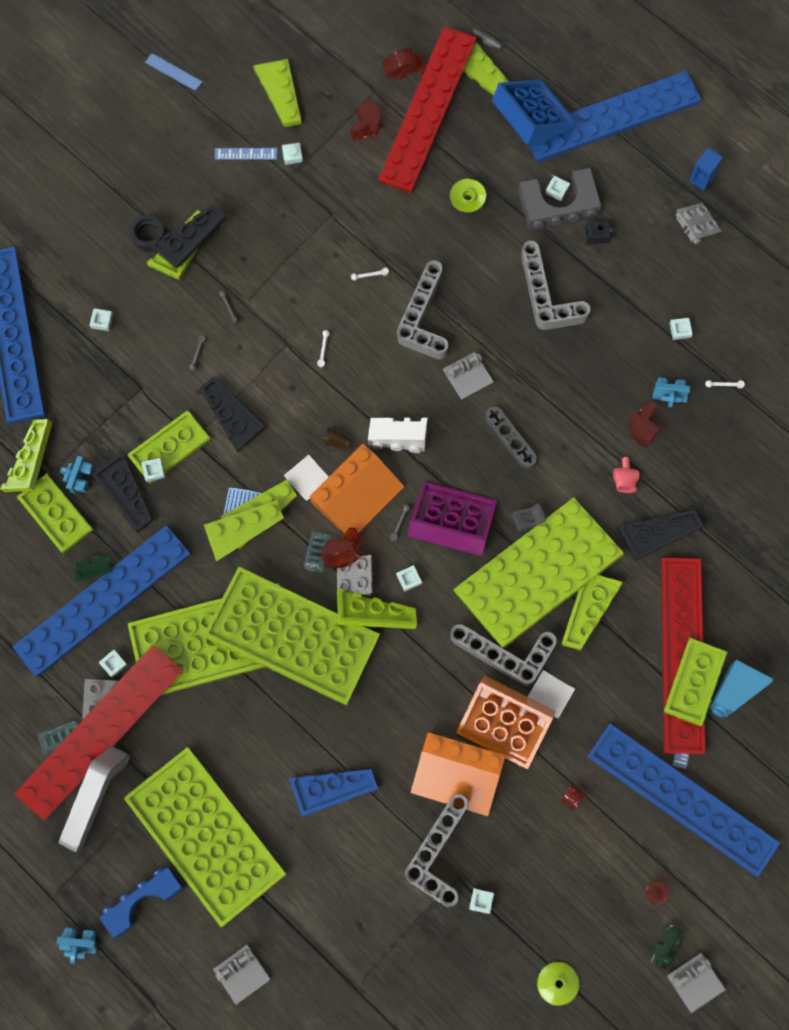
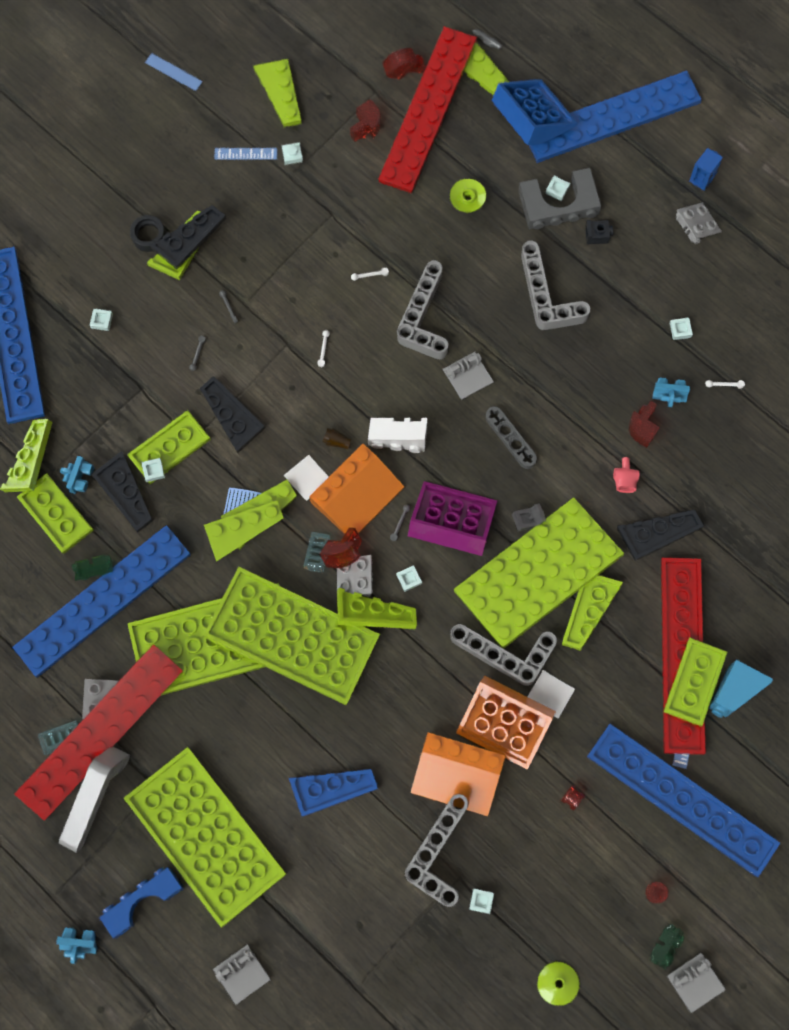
light aqua plate [99,650,127,678] -> none

